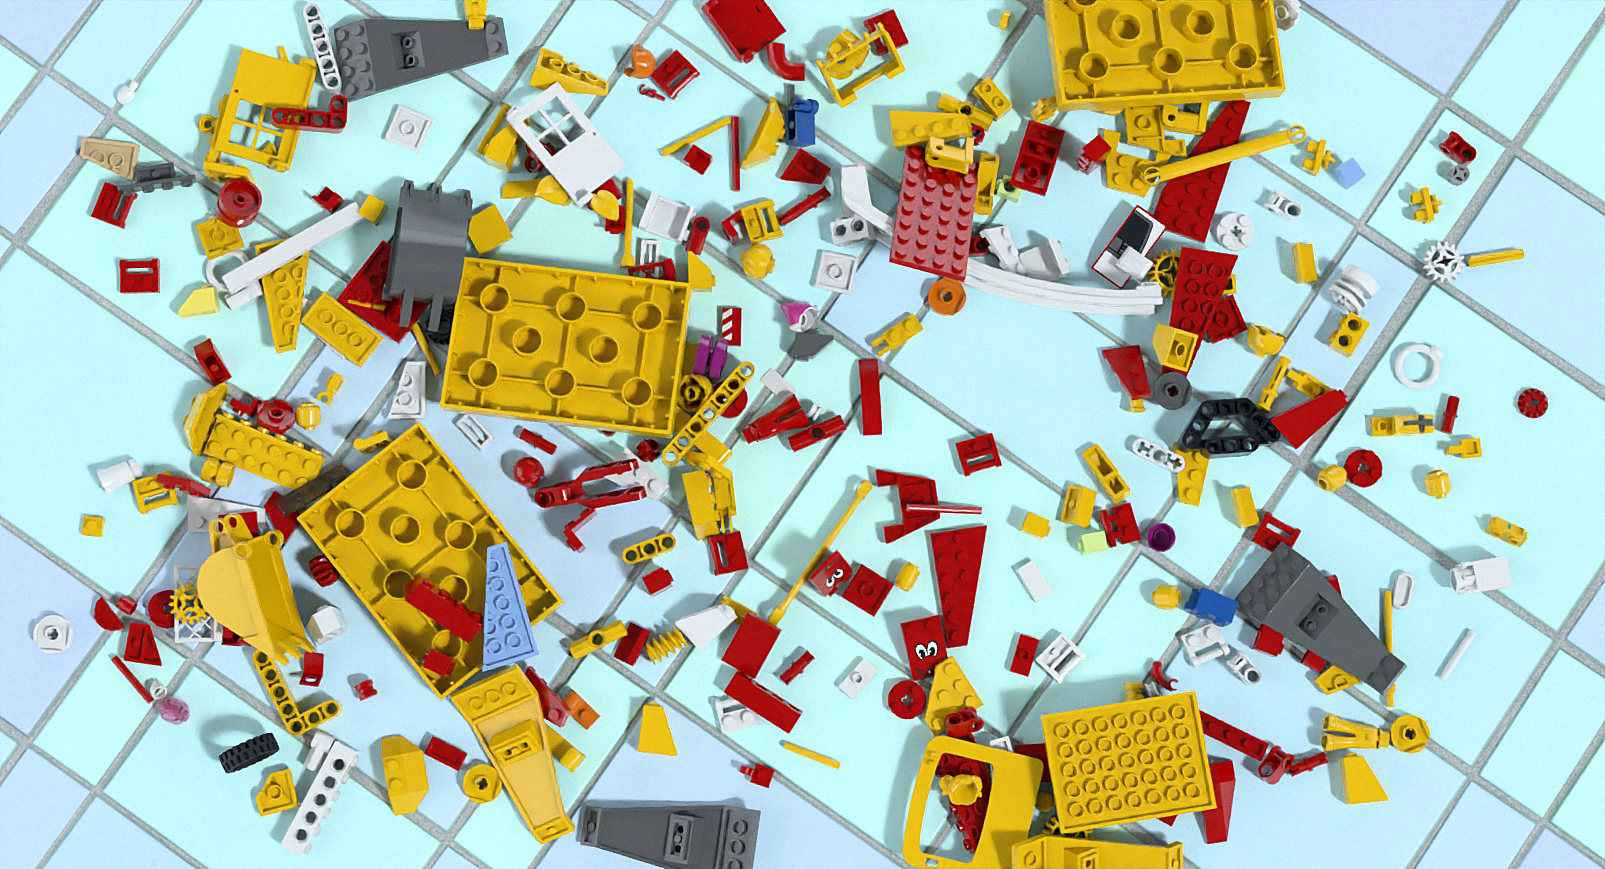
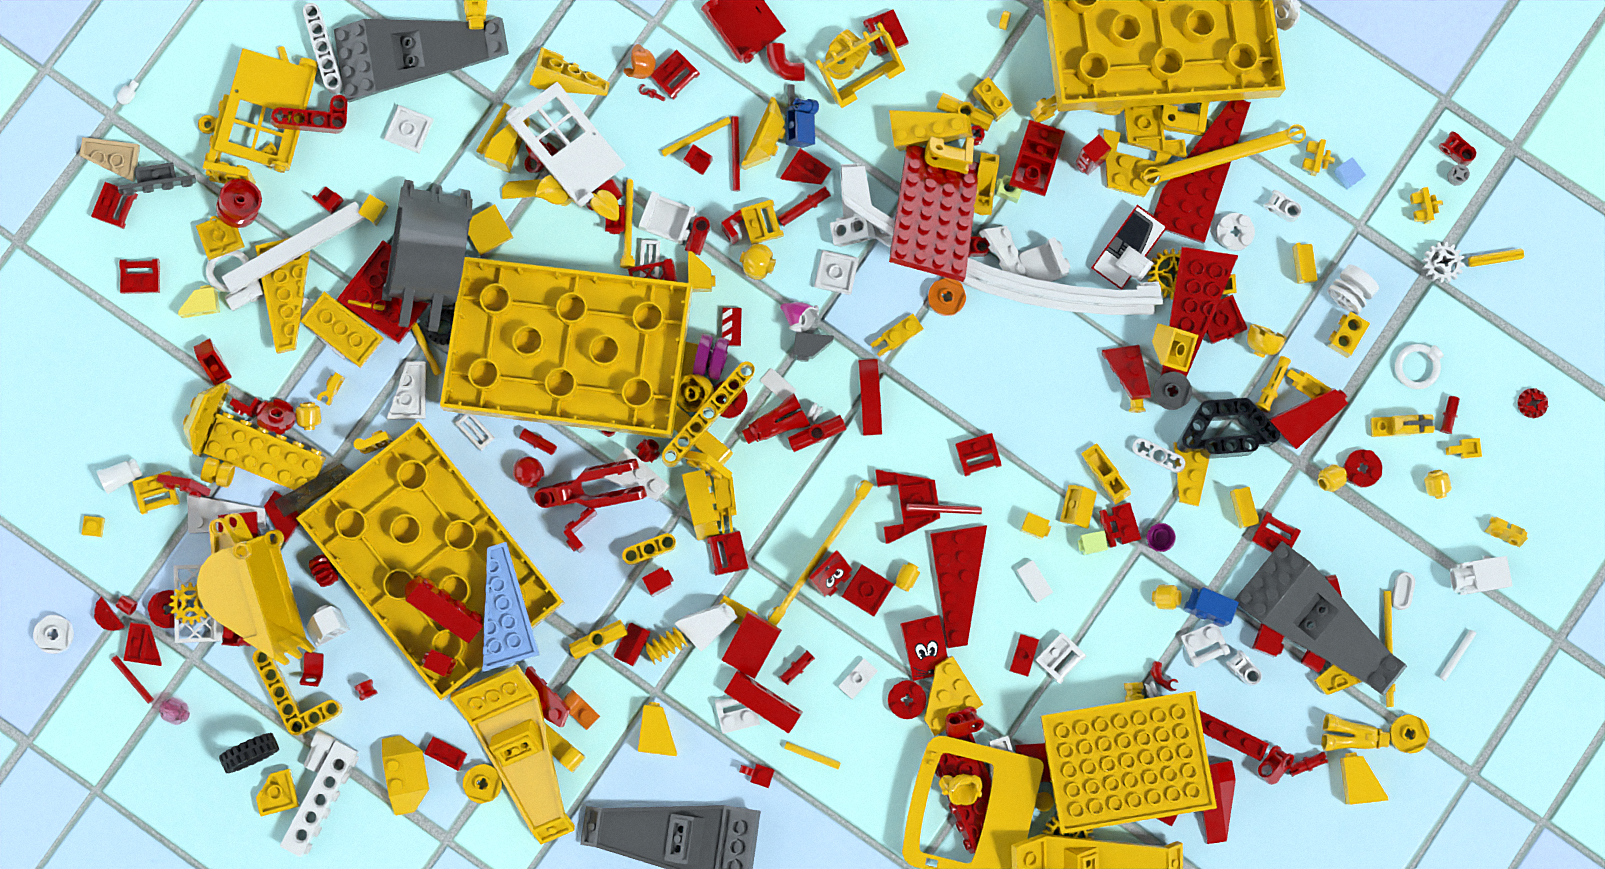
white hinge [150,682,167,699] -> none

